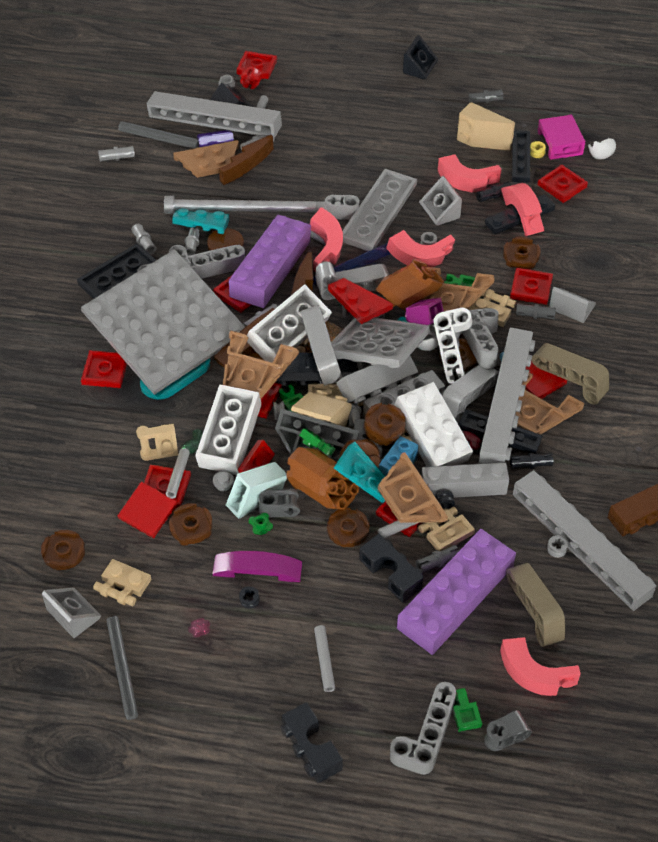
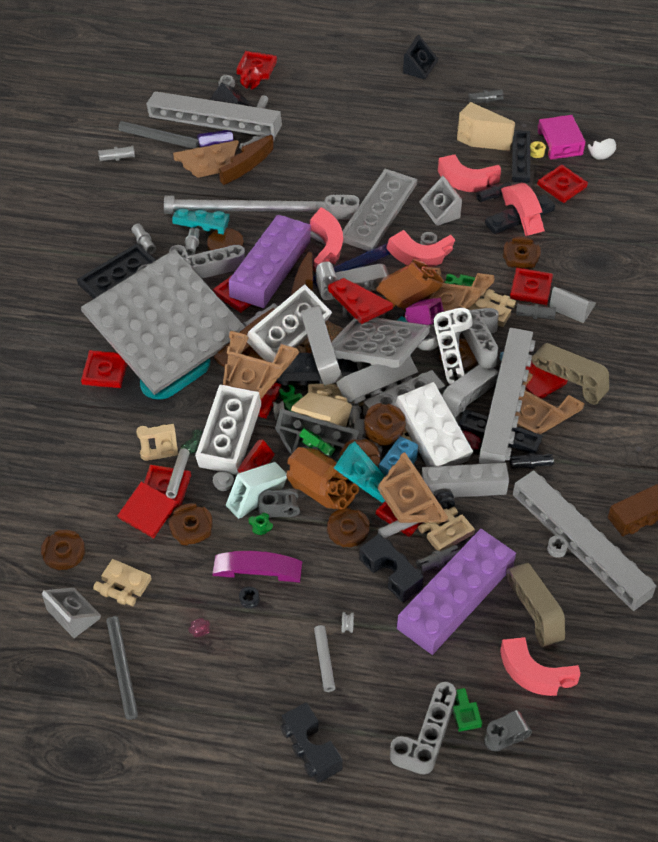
none -> light grey bush [342,612,354,633]

